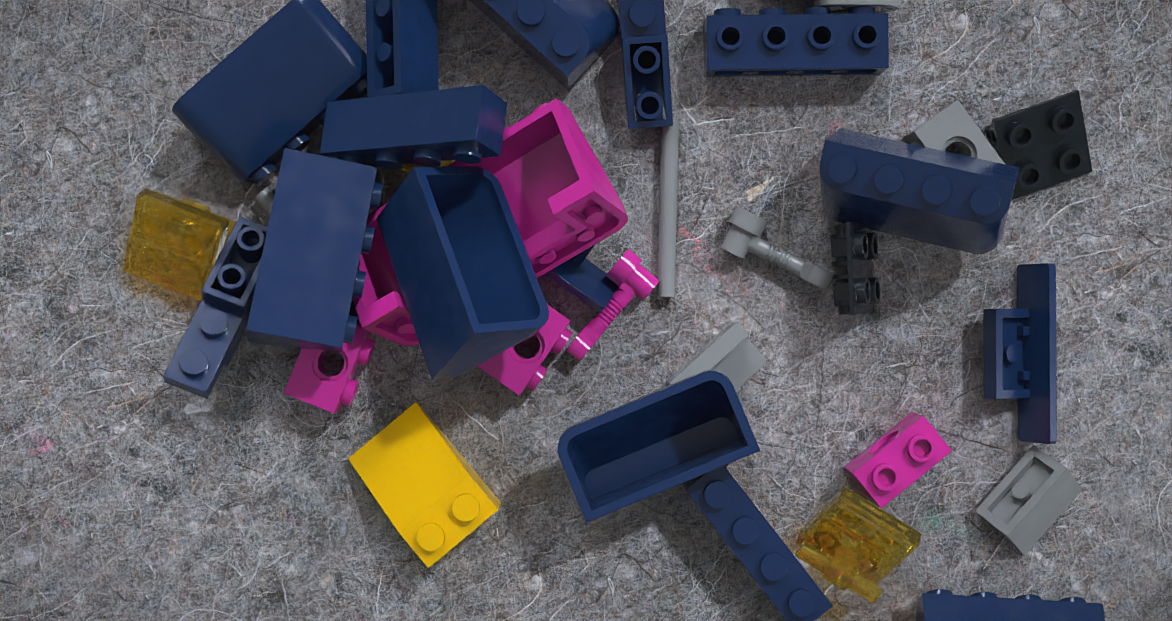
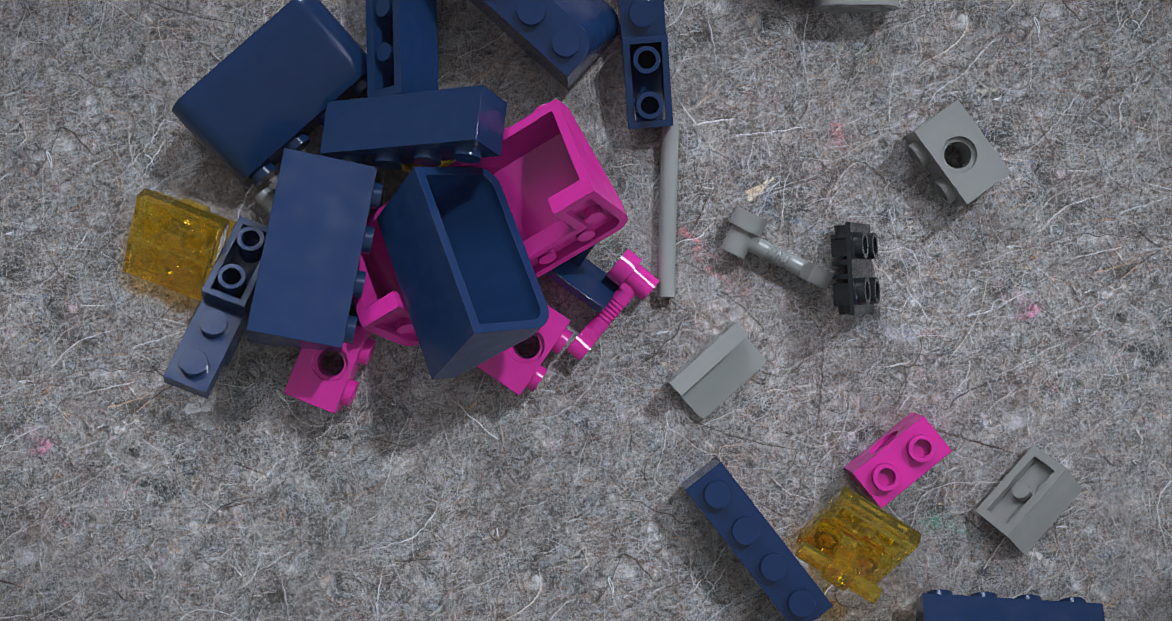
yellow slope [348,401,501,568] -> none
dark blue windscreen [558,370,760,523] -> none
dark blue brick [703,6,889,77] -> none
dark blue windscreen [819,128,1020,254] -> none
dark blue bracket [983,263,1057,444] -> none
black hinge [985,90,1092,200] -> none

